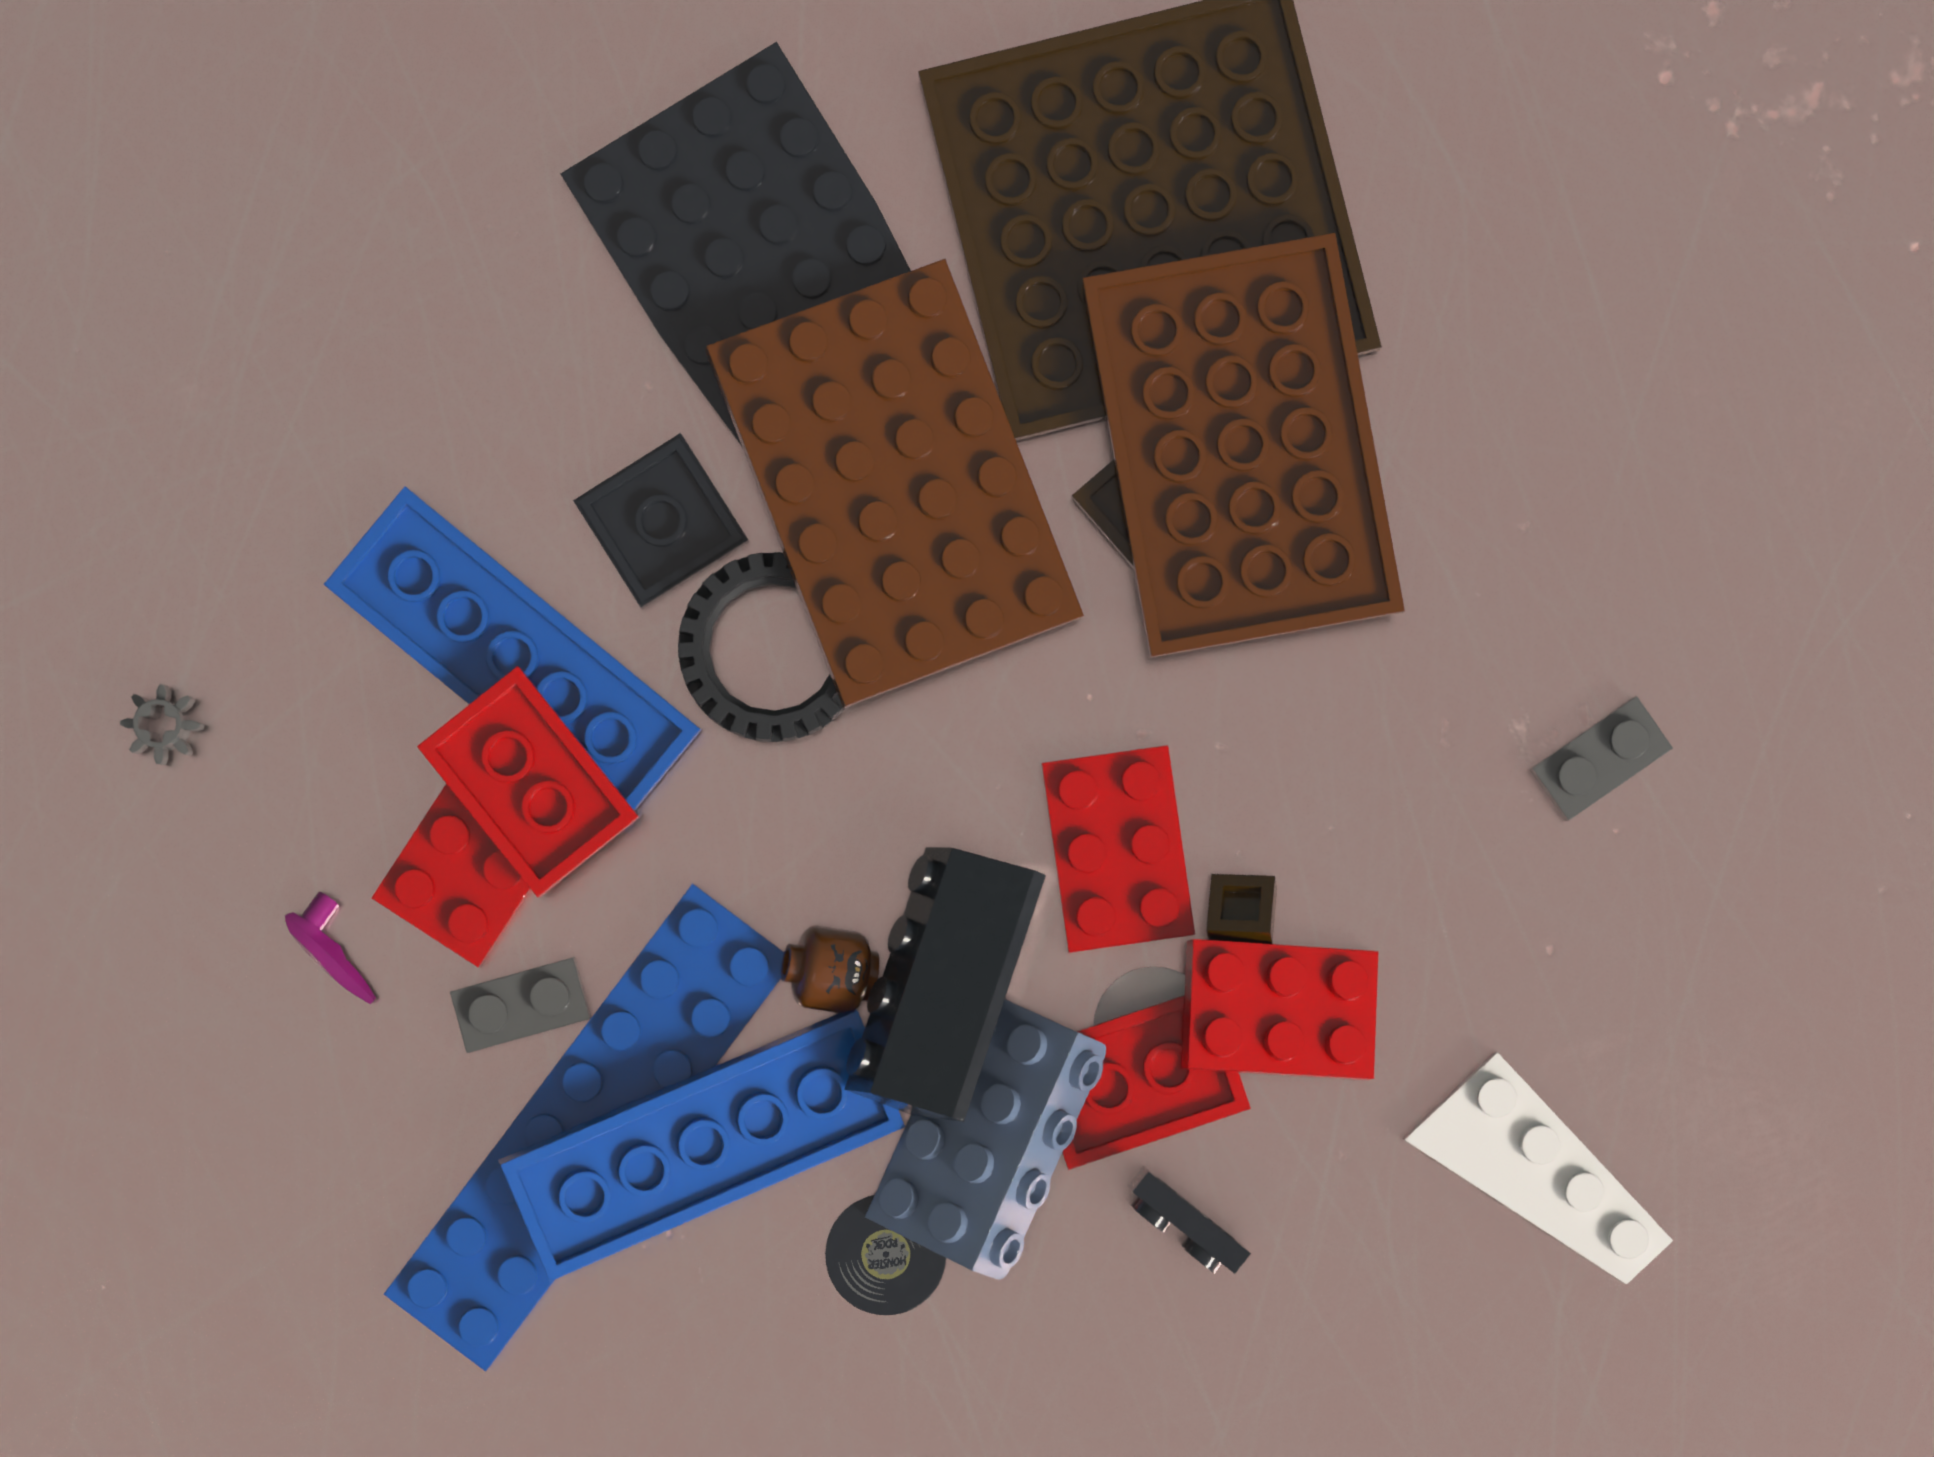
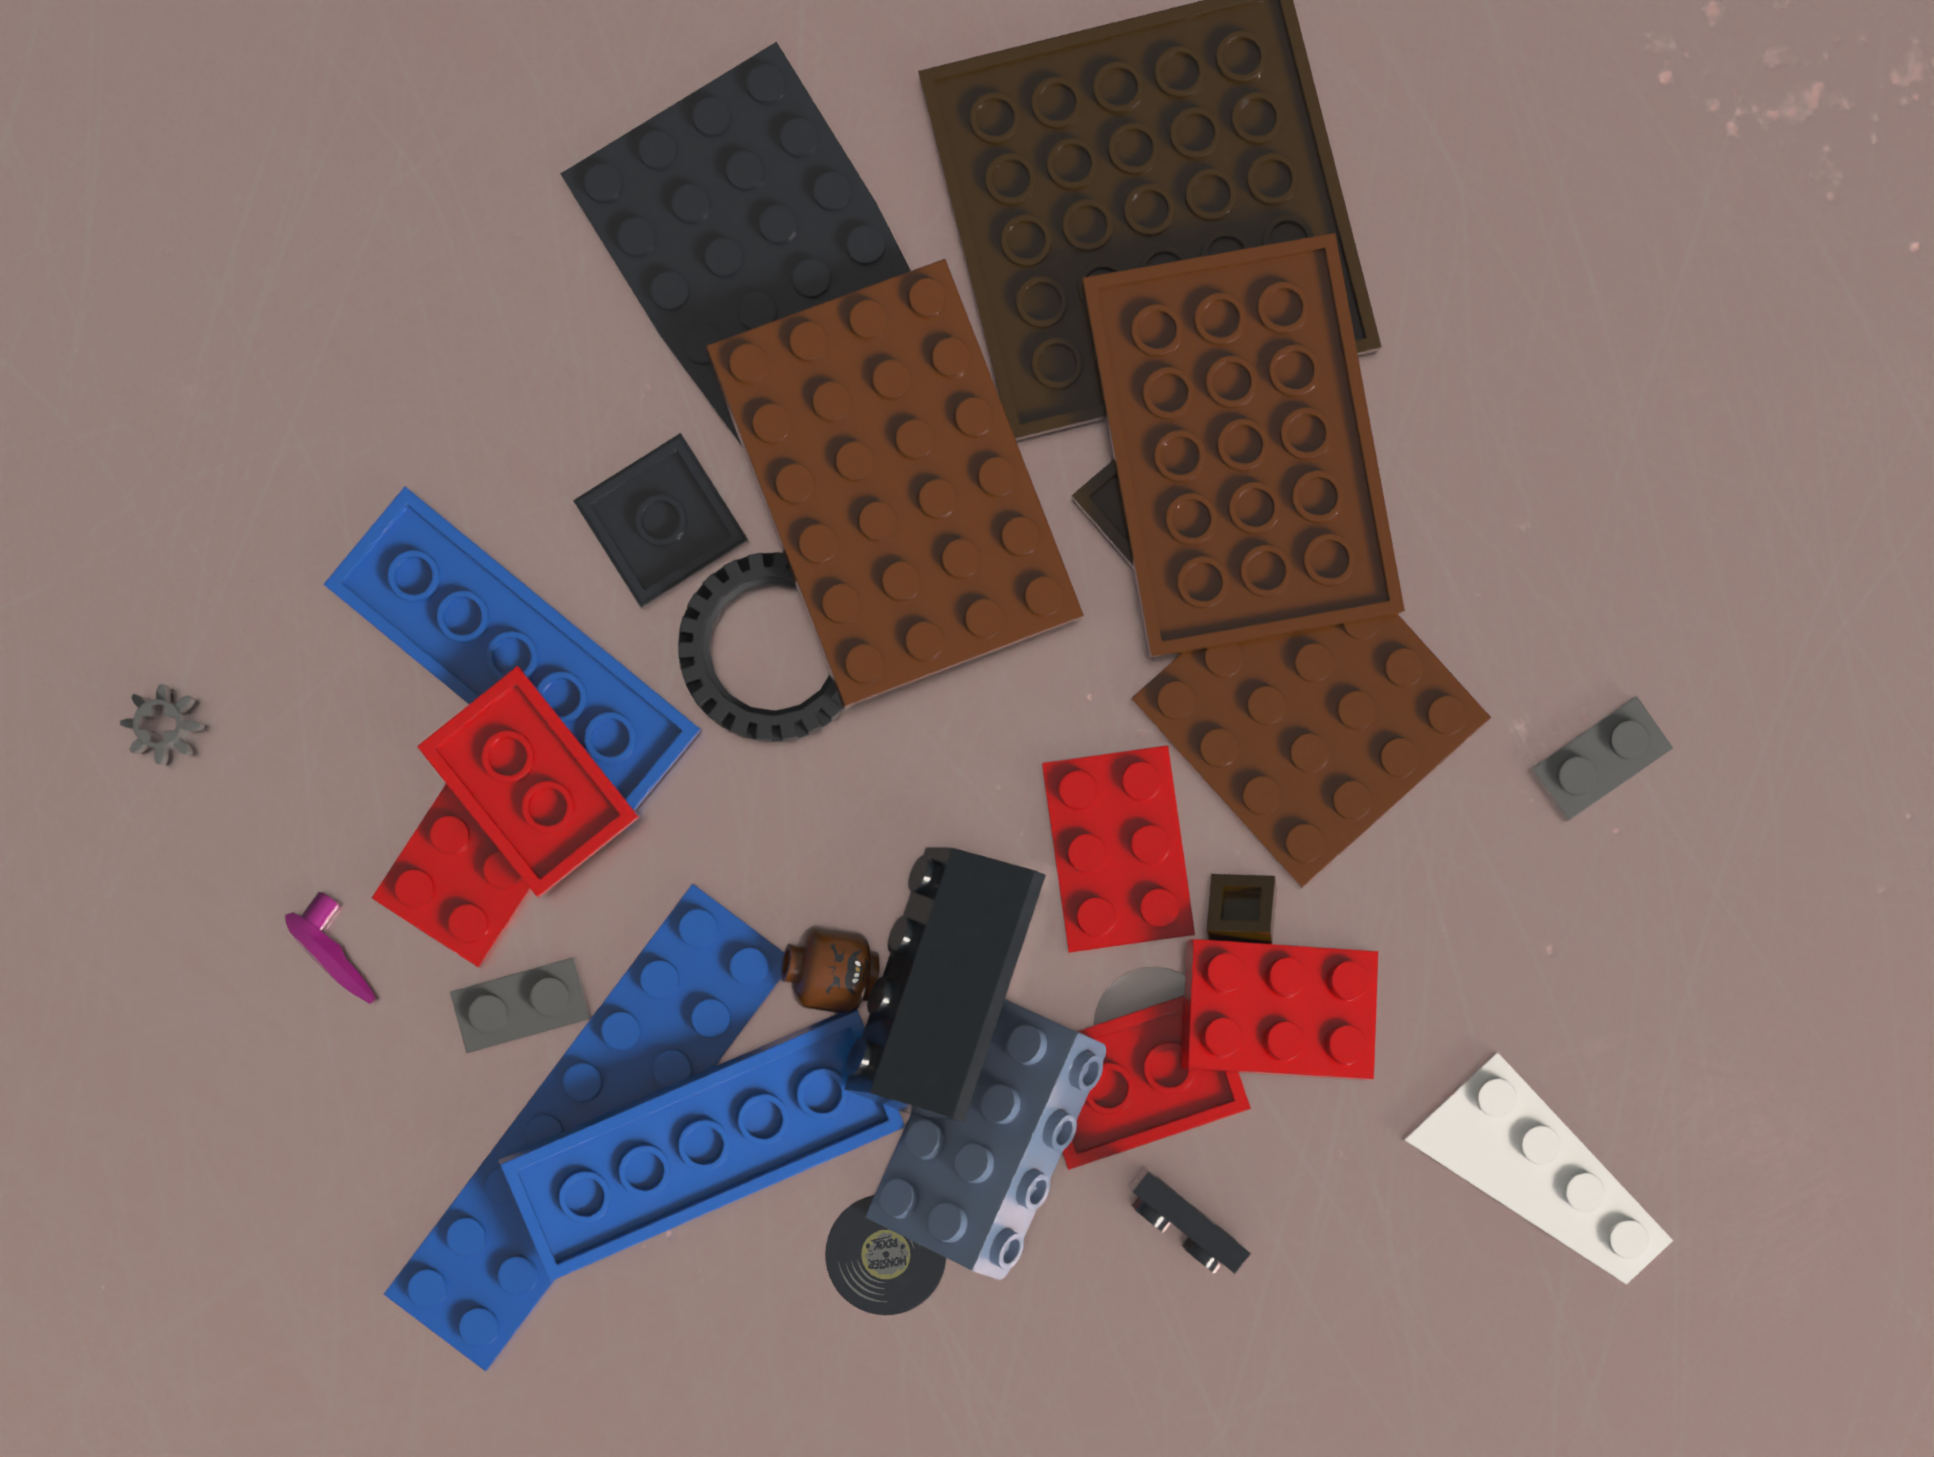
none -> reddish brown plate [1130,614,1491,888]

